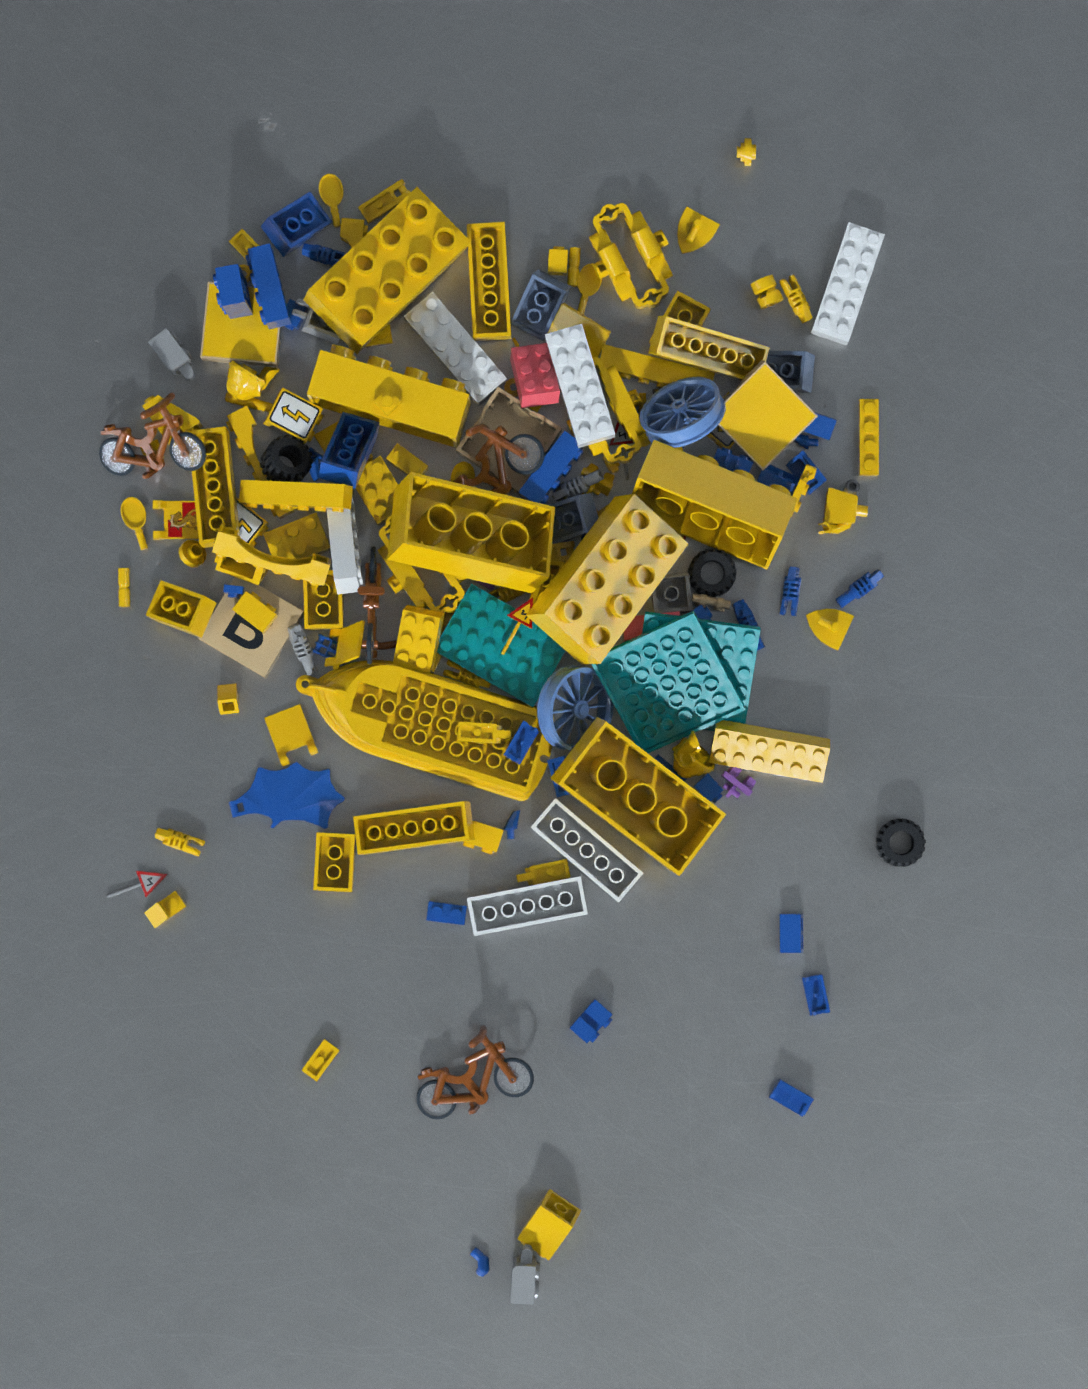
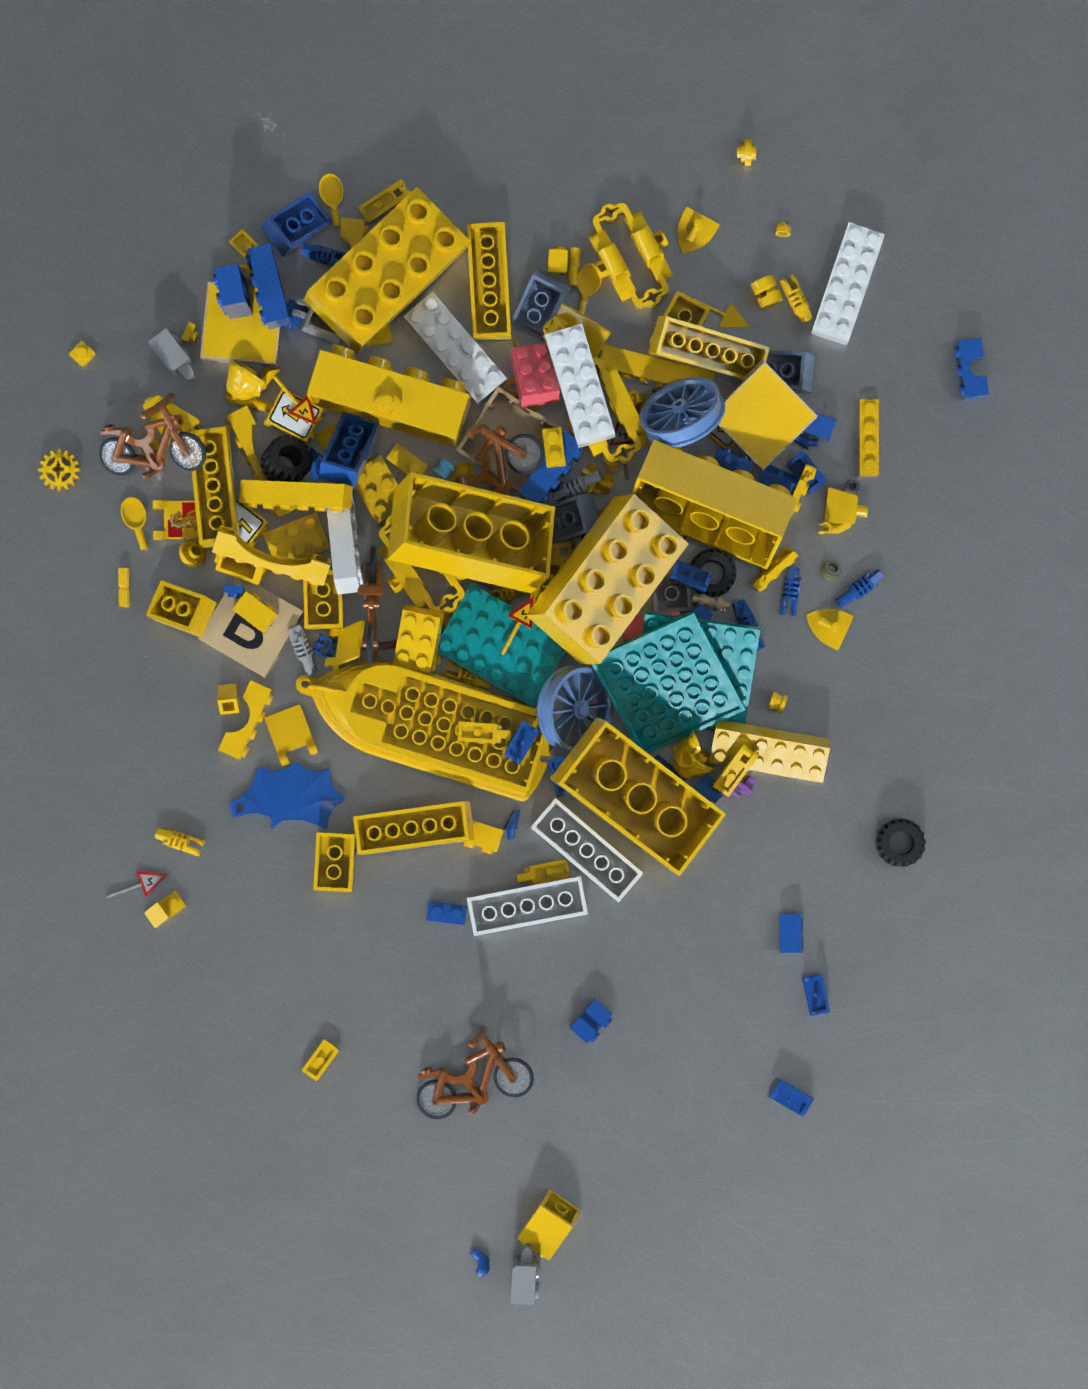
none -> yellow gear [38,449,81,491]
none -> yellow plate [69,340,96,368]
none -> yellow plate [181,322,199,345]
none -> yellow arch [218,680,274,760]
none -> piece [273,376,317,426]
none -> medium azure wheel [432,457,456,480]
none -> yellow head [542,316,571,339]
none -> yellow plate [542,427,566,468]
none -> blue hinge [669,560,712,594]
none -> yellow piece [693,298,750,328]
none -> yellow plate [713,743,759,797]
none -> yellow hinge [750,547,798,592]
none -> yellow wheel [767,691,788,714]
none -> yellow hinge [775,221,791,237]
none -> olive piece [821,561,841,581]
none -> blue arch [954,338,989,400]

